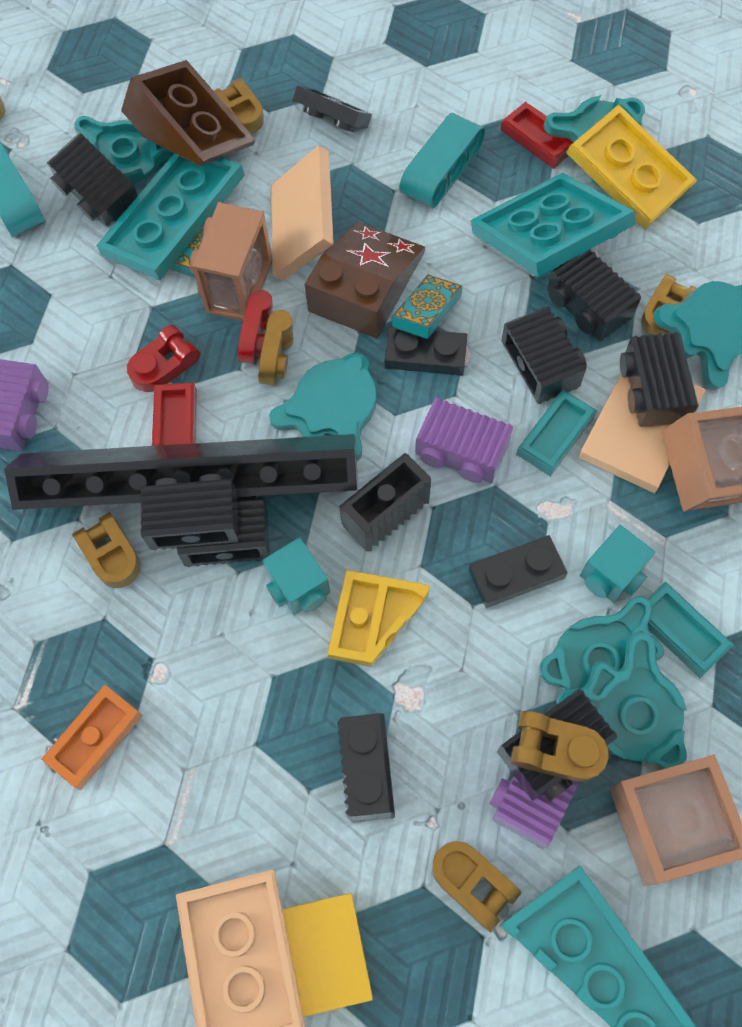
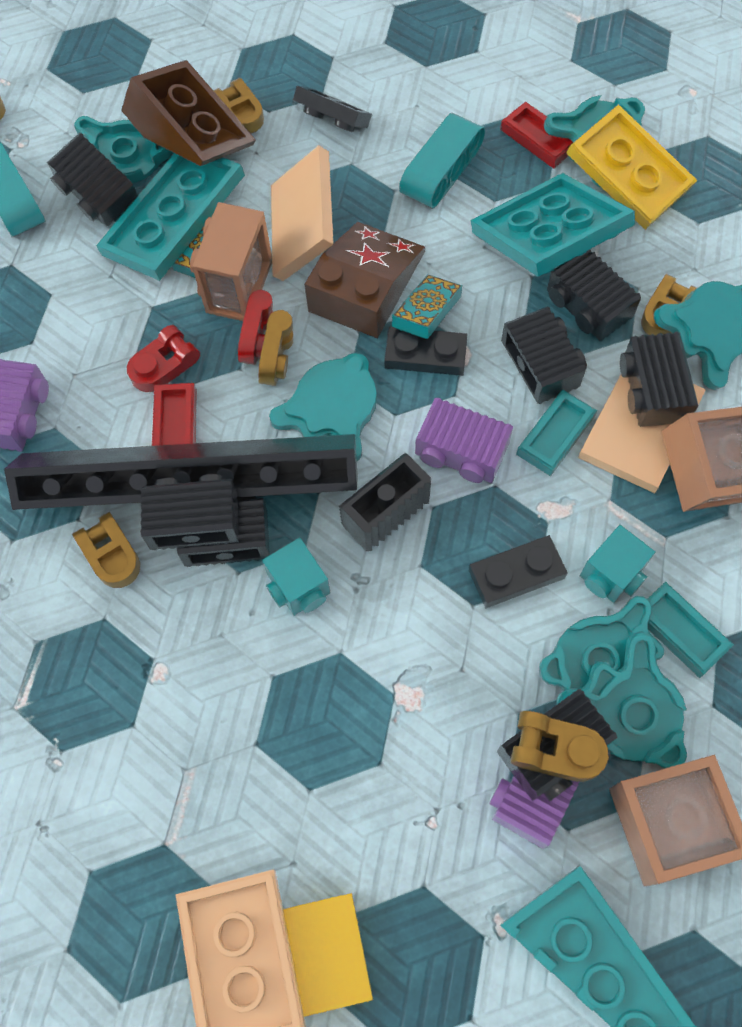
orange plate [41,685,143,791] -> none
yellow wing [327,570,430,667] -> none
black brick [337,713,395,822] -> none
pearl gold plate [432,841,522,933] -> none

